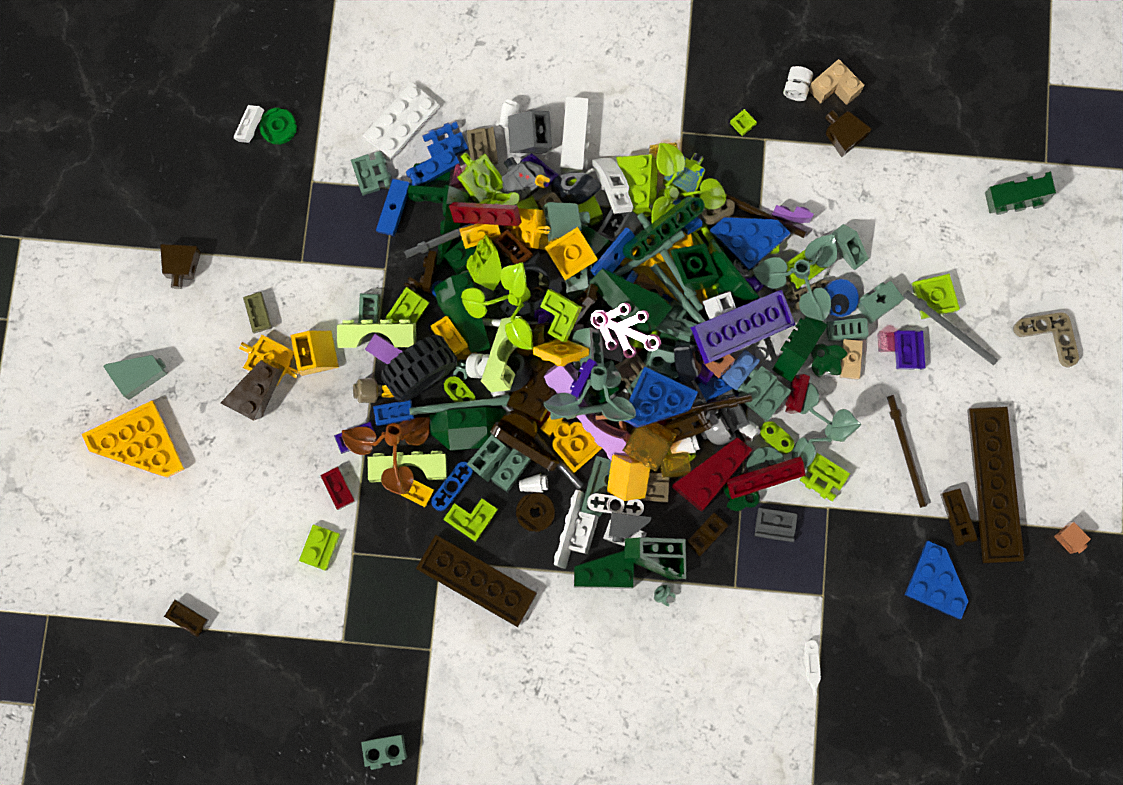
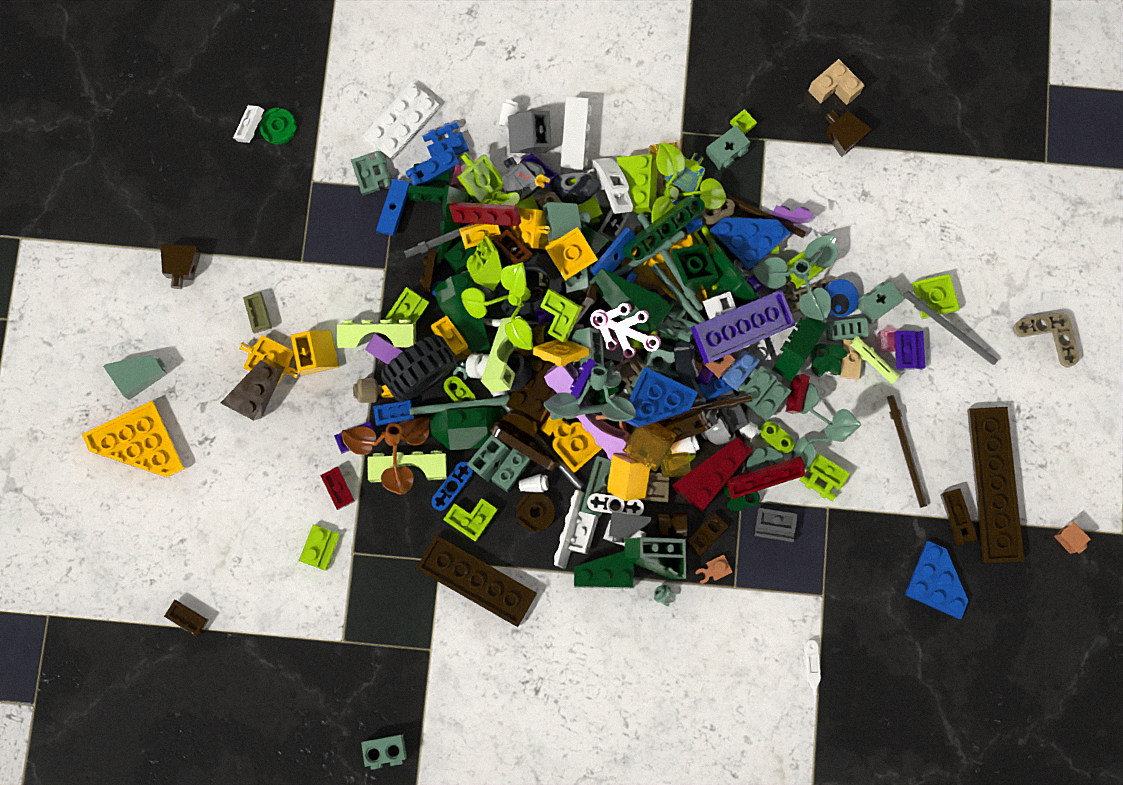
sand green slope [358,293,380,323] -> none
yellow plate [399,480,434,508] -> none
dark brown bush [404,277,422,294] -> none
dark tan plate [467,127,498,164] -> none
white wheel [783,66,813,101] -> none
sand green slope [830,224,869,270] -> none
dark green wedge [985,171,1056,215] -> none
none -> dark brown wheel [658,513,687,538]
none -> nougat plate [695,555,732,584]
none -> sand green brick [705,125,750,170]
none -> yellowish green pin [849,336,900,384]

